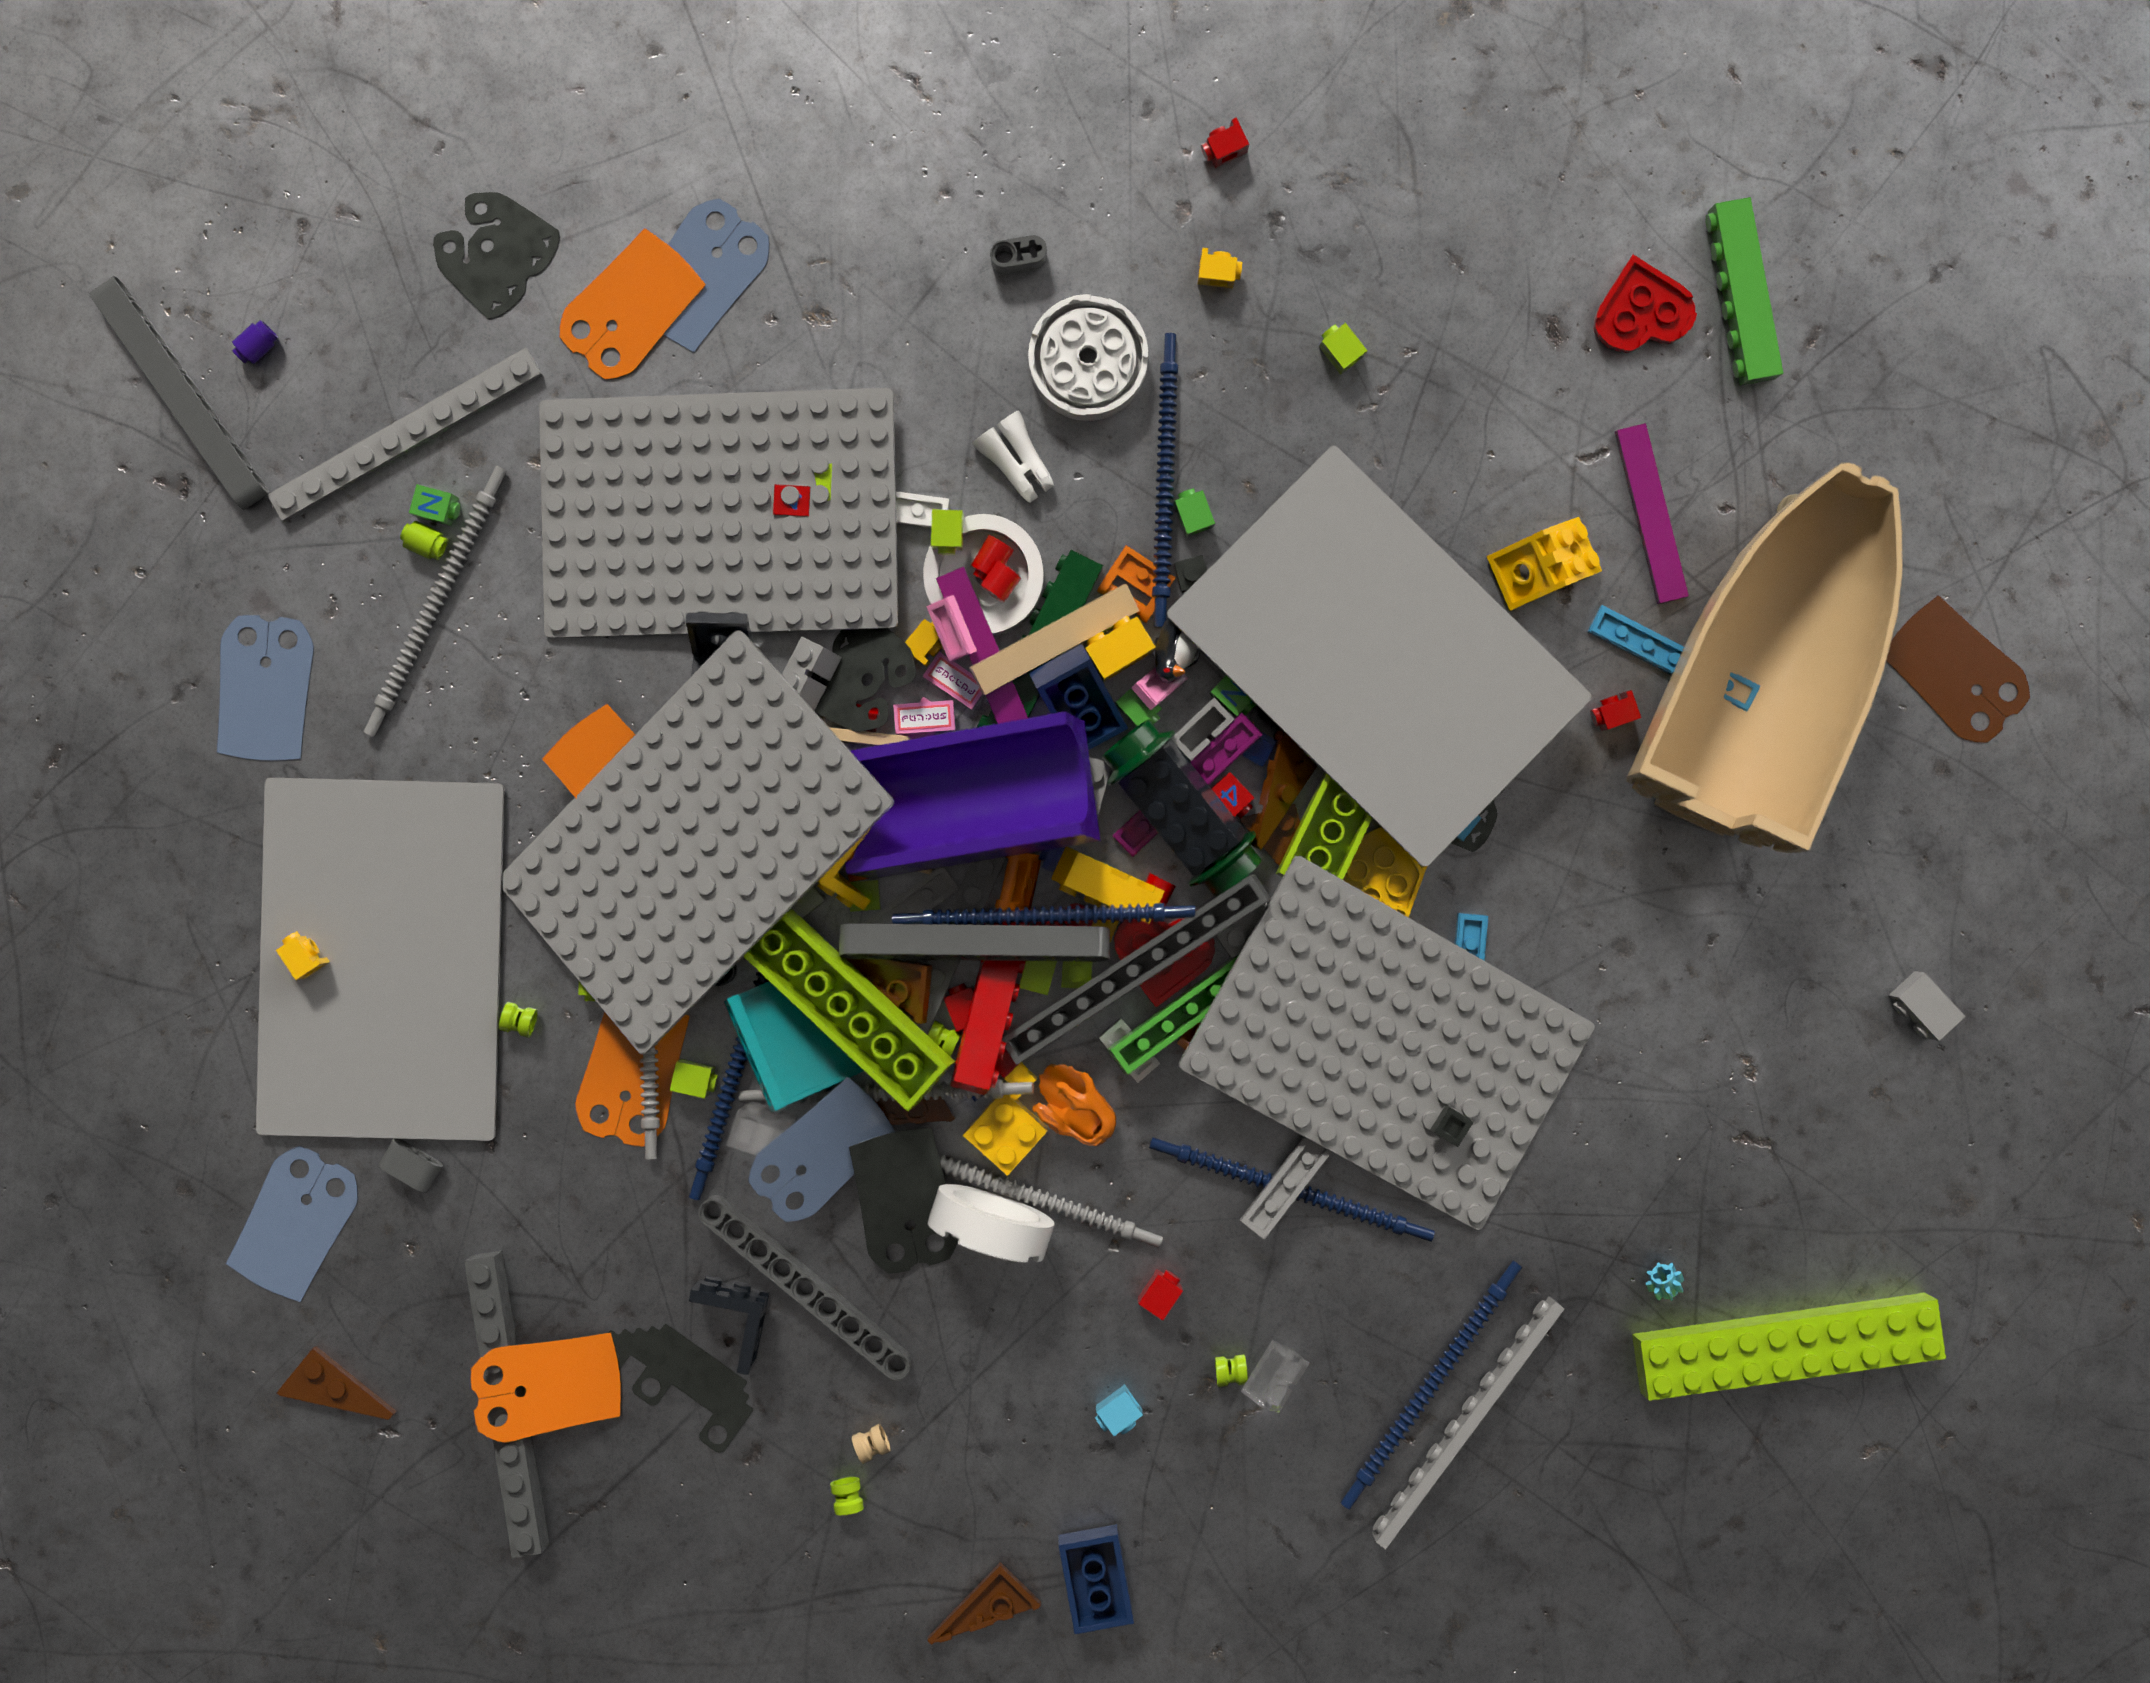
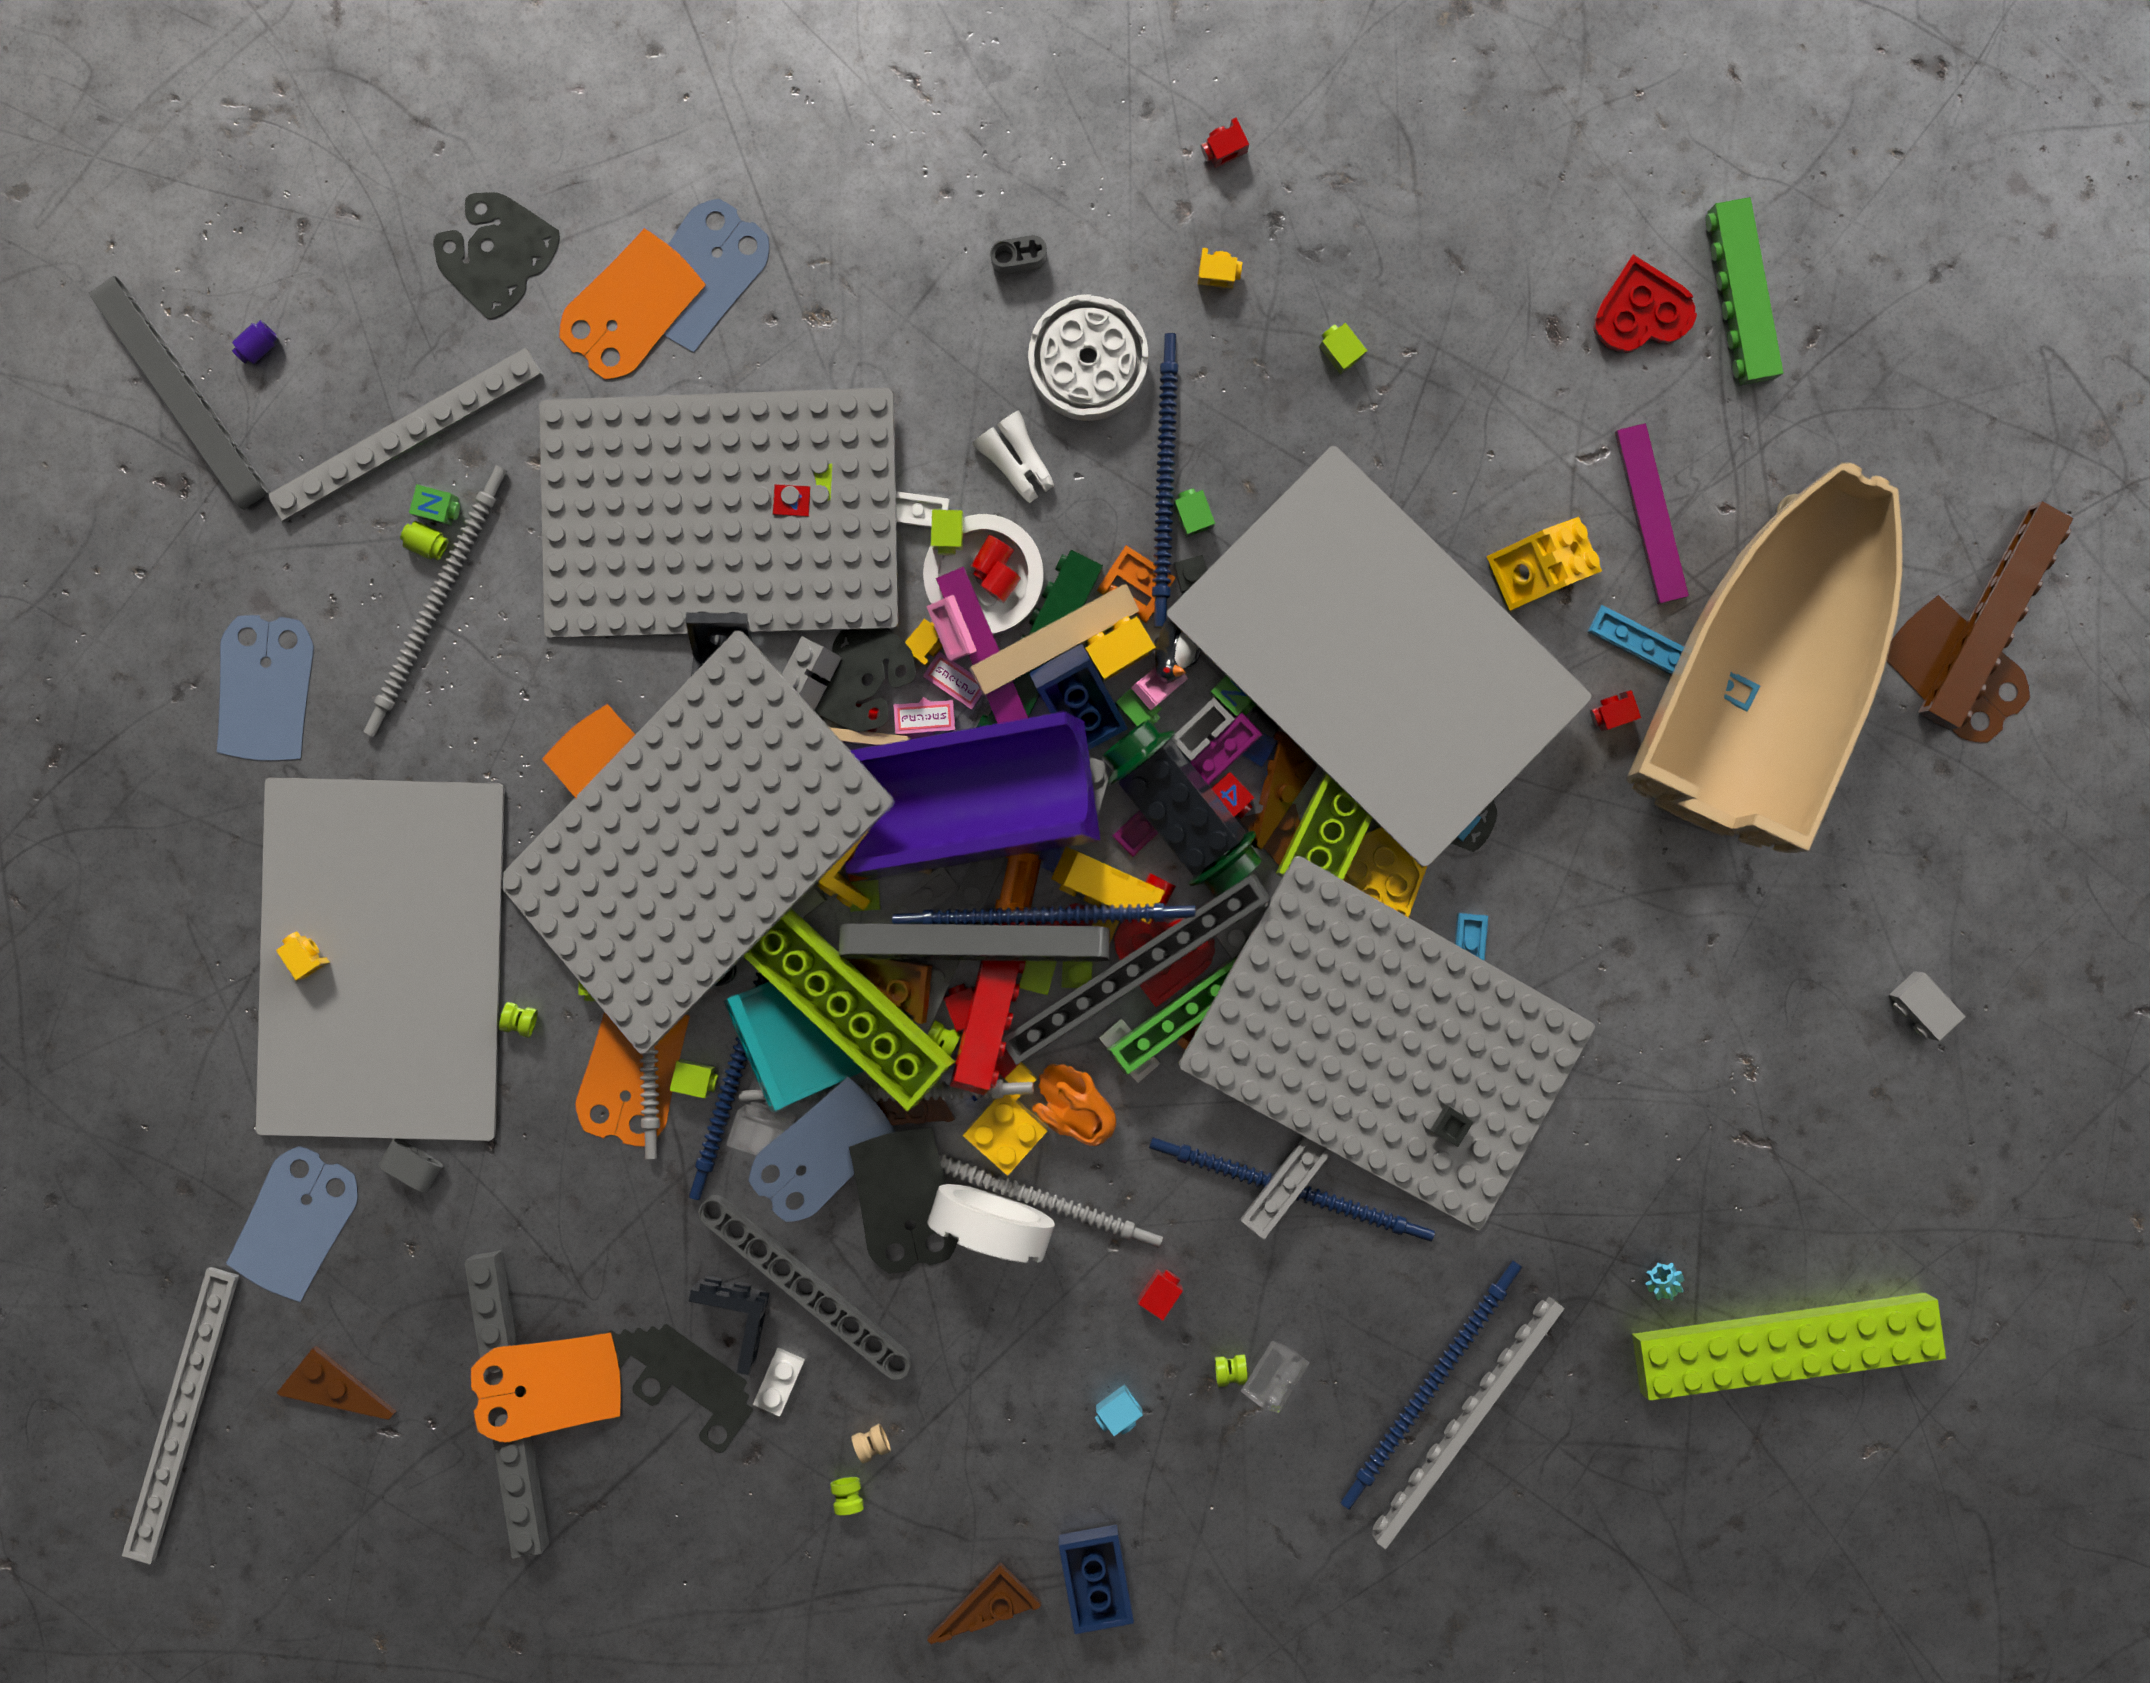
none -> light grey plate [122,1267,239,1564]
none -> white plate [753,1348,805,1416]
none -> reddish brown brick [1918,501,2074,730]

